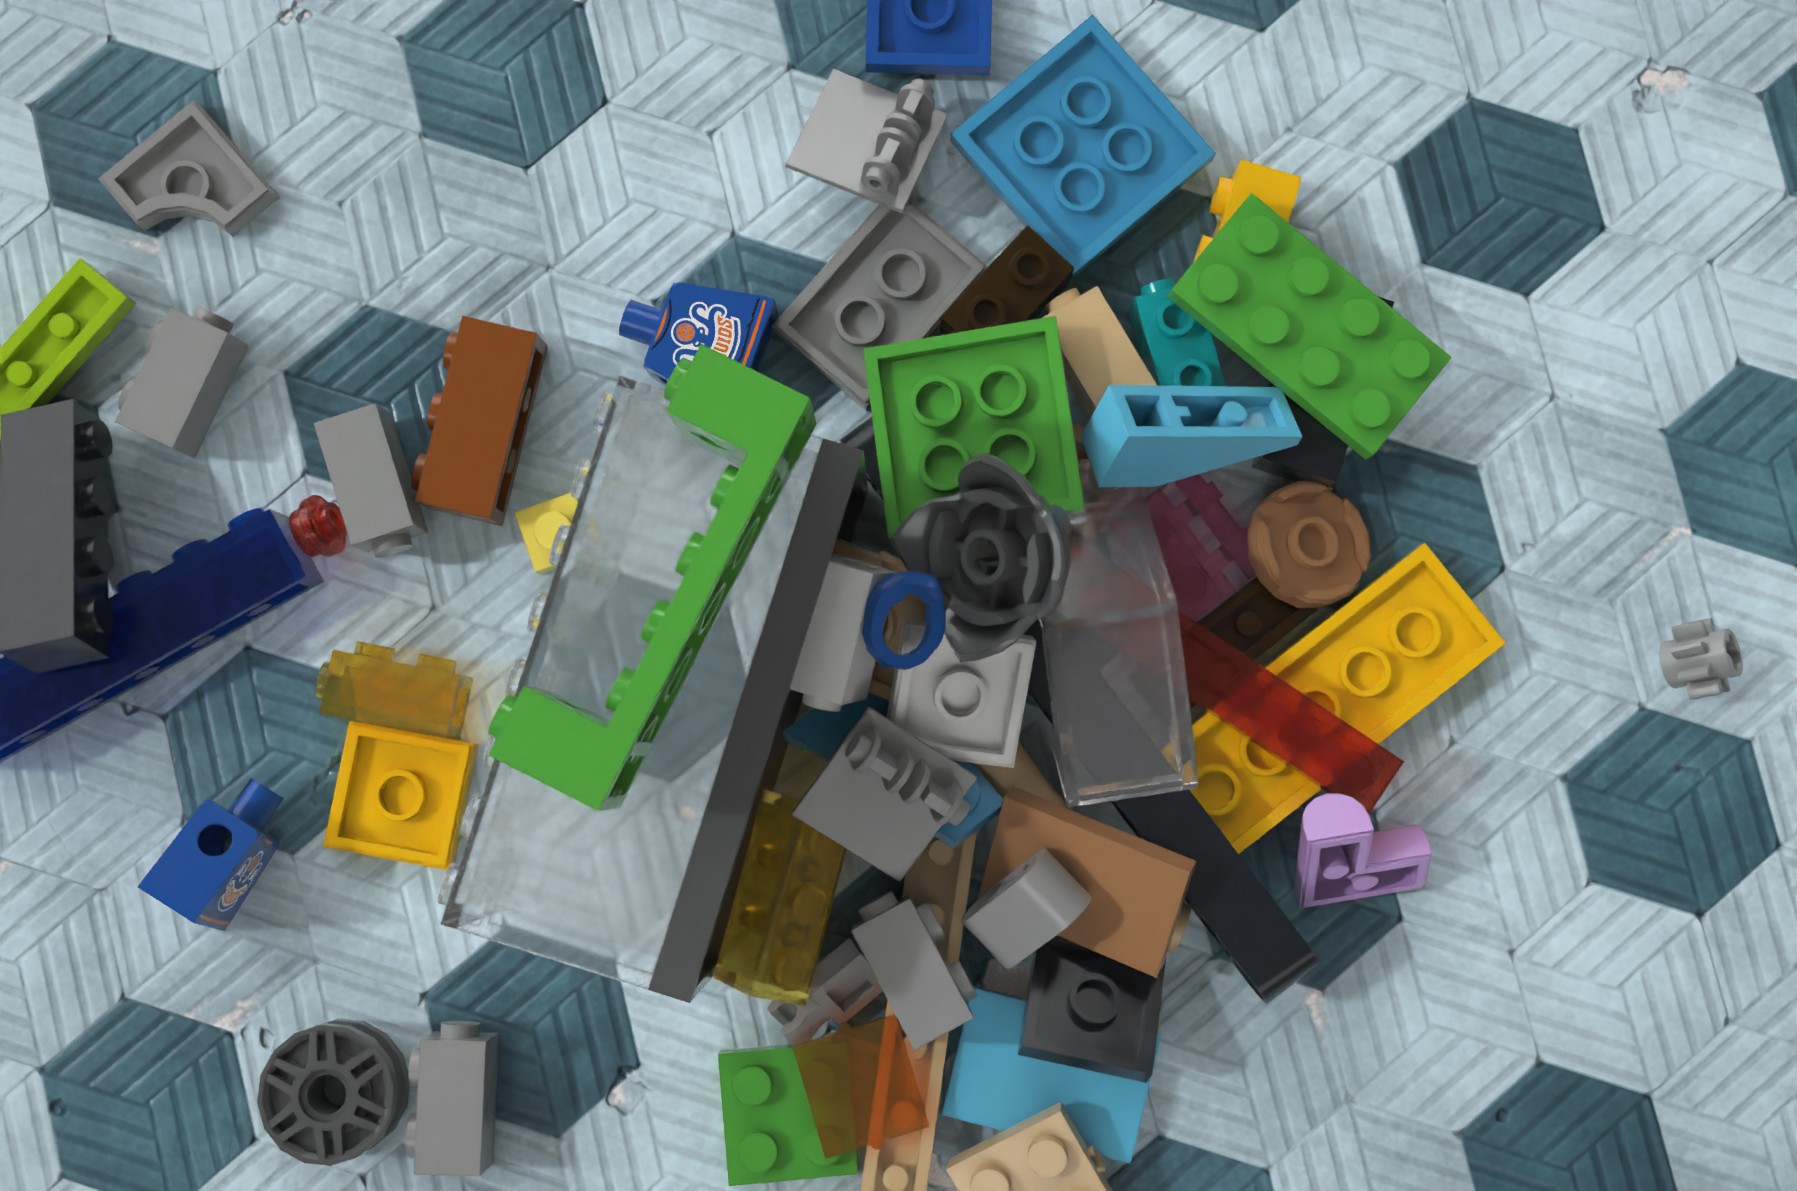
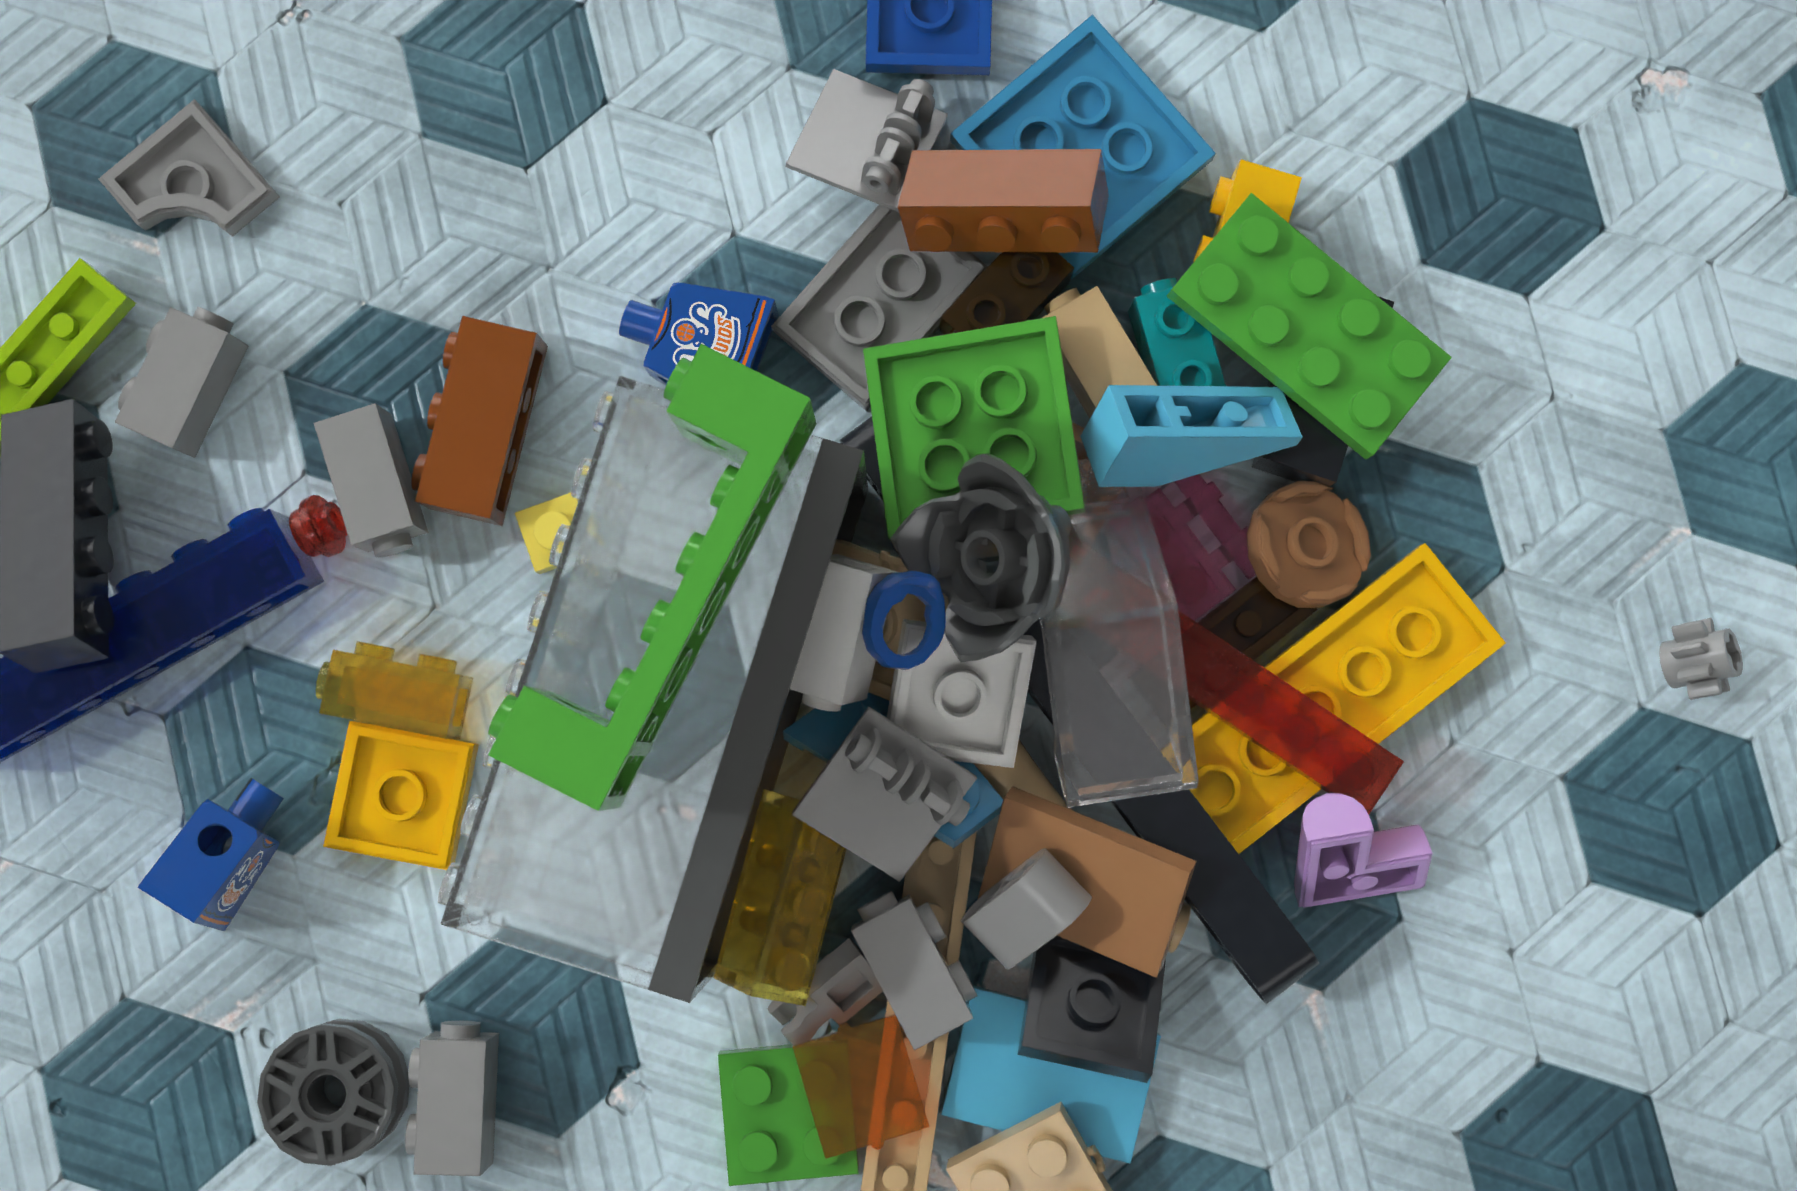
none -> brick [897,149,1109,253]

